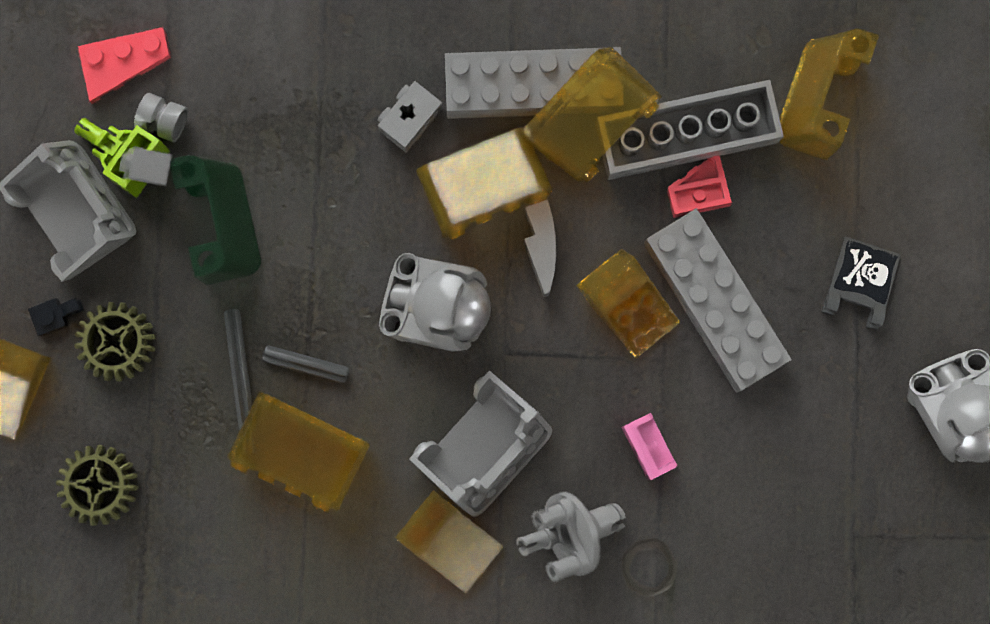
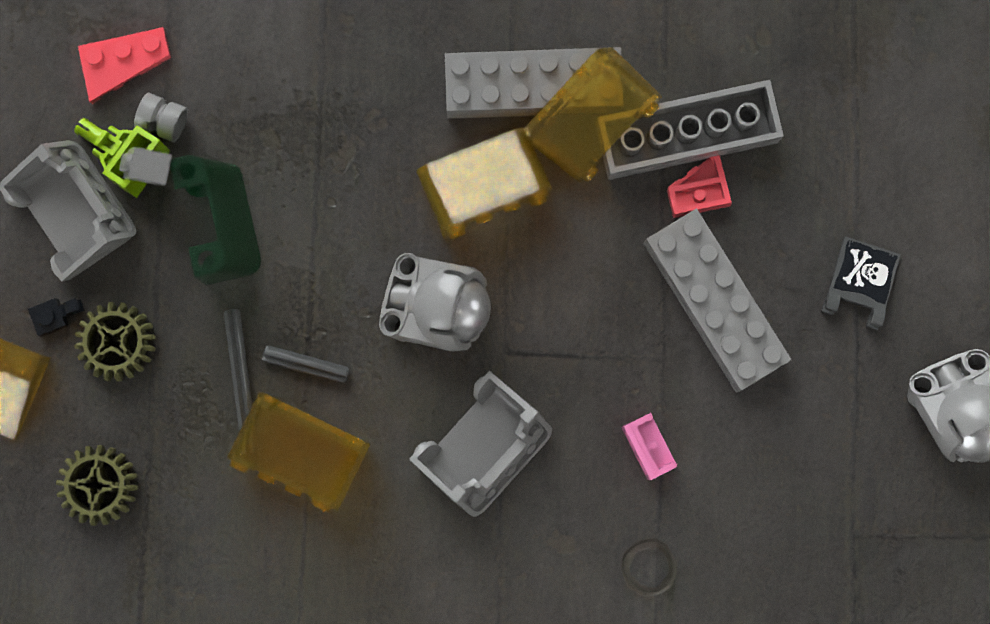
light grey brick [378,81,443,153] -> none
clear yellow slope [395,490,504,593] -> none
light grey piece [517,492,626,582] -> none
light grey slope [524,200,556,297] -> none
clear yellow slope [576,249,680,359] -> none
clear yellow windscreen [779,29,879,160] -> none

